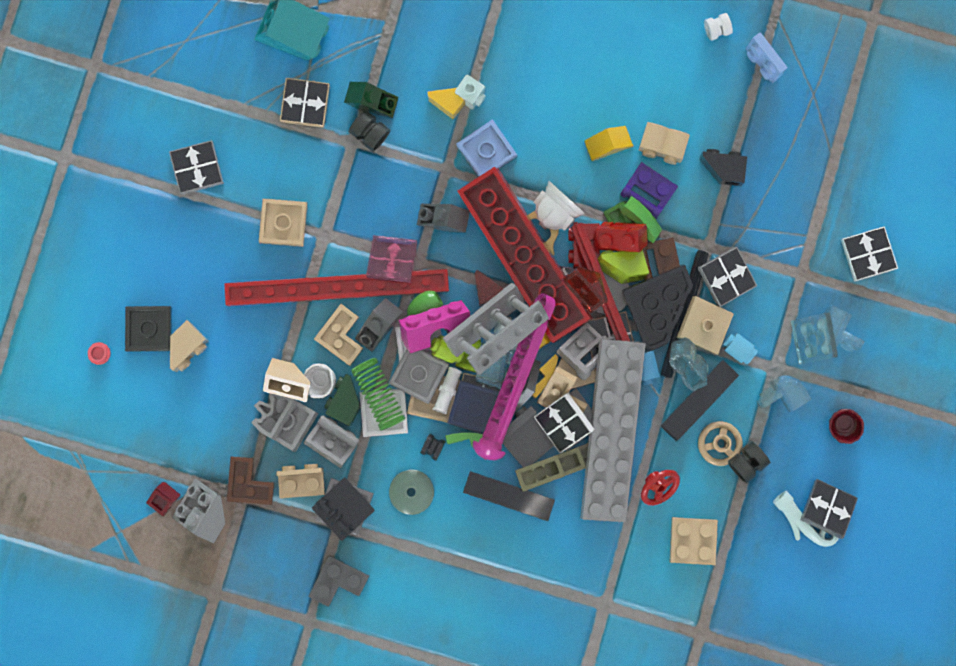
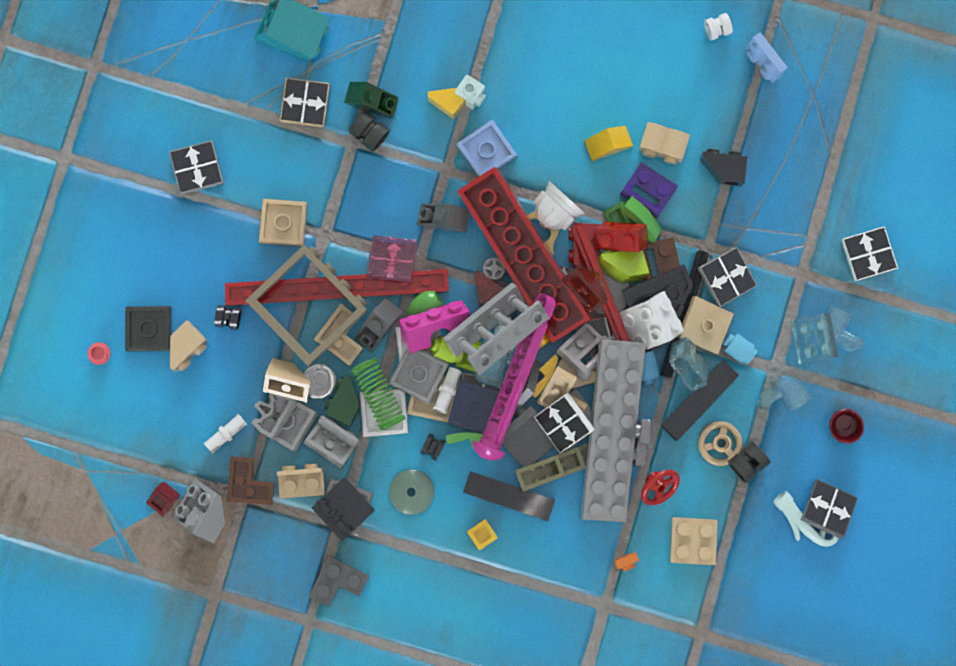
none -> white pin [204,414,248,454]
none -> black wheel [214,305,242,330]
none -> dark tan window [245,244,368,367]
none -> yellow plate [467,519,498,551]
none -> light grey wheel [483,257,505,282]
none -> orange plate [613,551,639,572]
none -> white bracket [619,291,684,350]
none -> flat silver plate [633,419,651,466]

